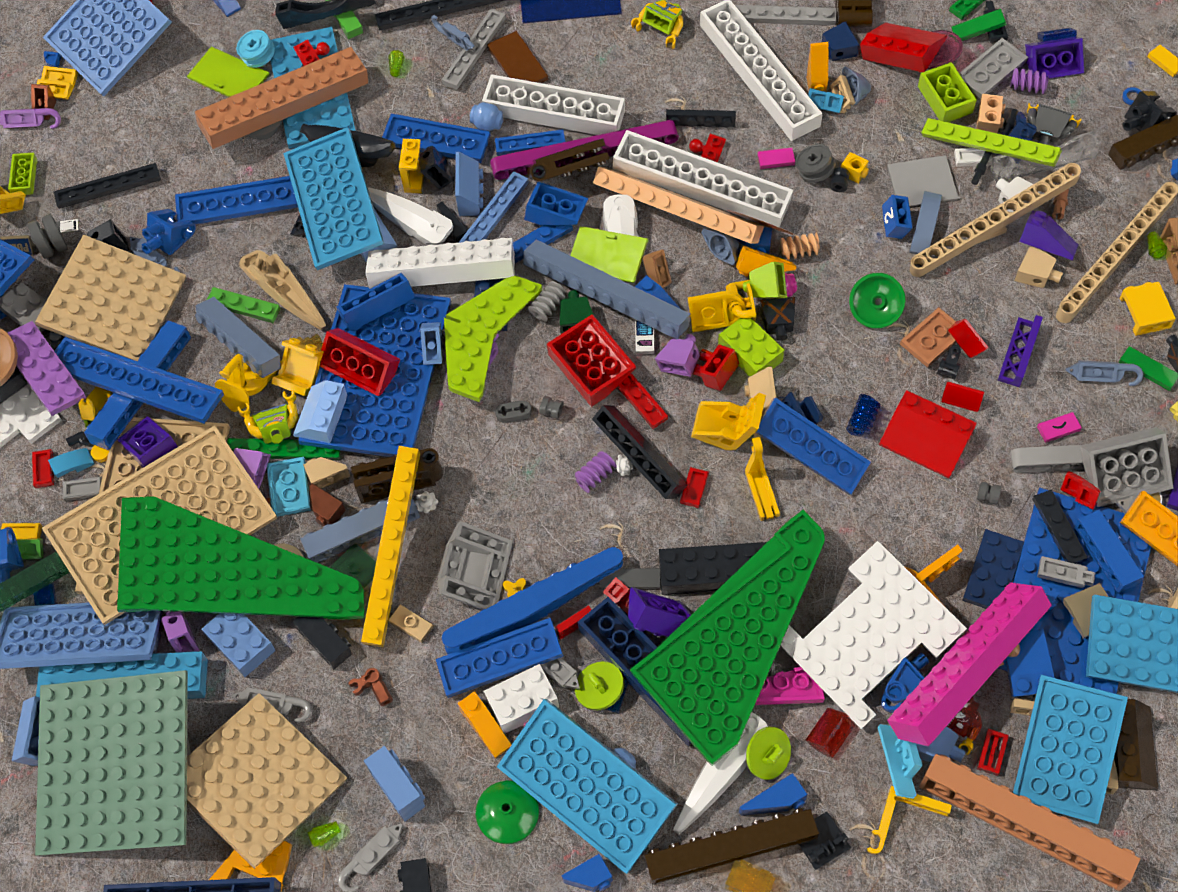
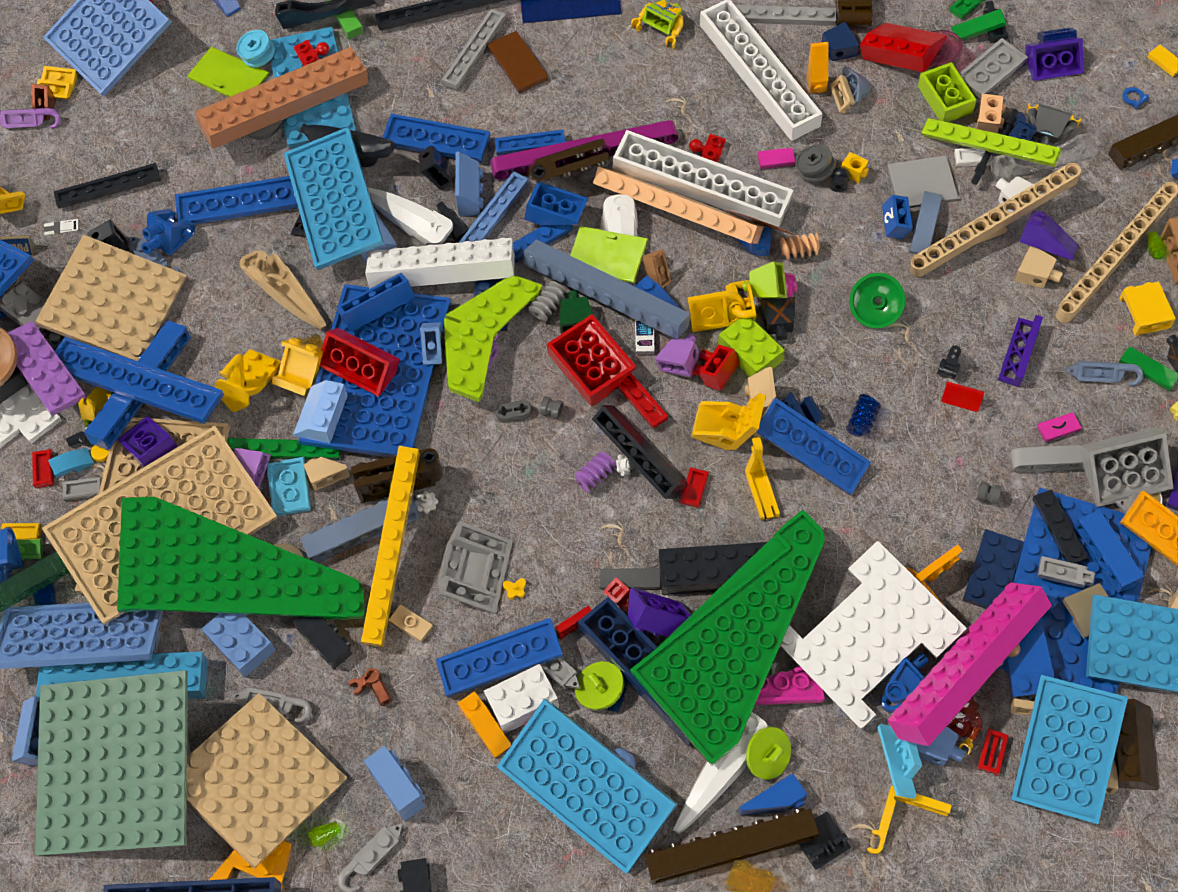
lime piece [8,153,37,195] -> none
dark grey wheel [27,213,68,259] -> none
blue tile [44,51,62,67] -> none
medium lavender torso [162,611,199,653] -> none
sand blue brick [195,297,281,378] -> none
bright green plate [207,287,281,324] -> none
torso [238,389,299,444] -> none
copper slope [310,483,346,526] -> none
clear green plate [329,543,376,589] -> none
clear neon green cone [388,50,405,77] -> none
yellow panel [399,139,424,193] -> none
sand blue plate [431,15,474,51] -> none
blue piece [442,547,623,654] -> none
medium blue hair [470,102,503,131] -> none
green dish [475,780,539,844] -> none
white brick [482,74,625,135] -> none
blue slope [562,854,613,892] -> none
black plate [666,109,736,128] -> none
sand blue hat [701,228,739,265] -> none
light orange slope [735,246,796,276] -> none
clear red brick [805,708,855,758] -> none
dark azure slope [808,88,844,113] -> none
red slope [879,390,977,479] -> none
nougat plate [900,307,956,368] -> none
nougat brick [919,754,1140,891] -> none
red slope [948,319,989,358] -> none
medium lavender piece [1010,68,1049,95] -> none
nougat pin [1052,173,1072,220] -> none
red slope [1060,471,1101,509] -> none
black piece [1122,91,1177,132] -> none

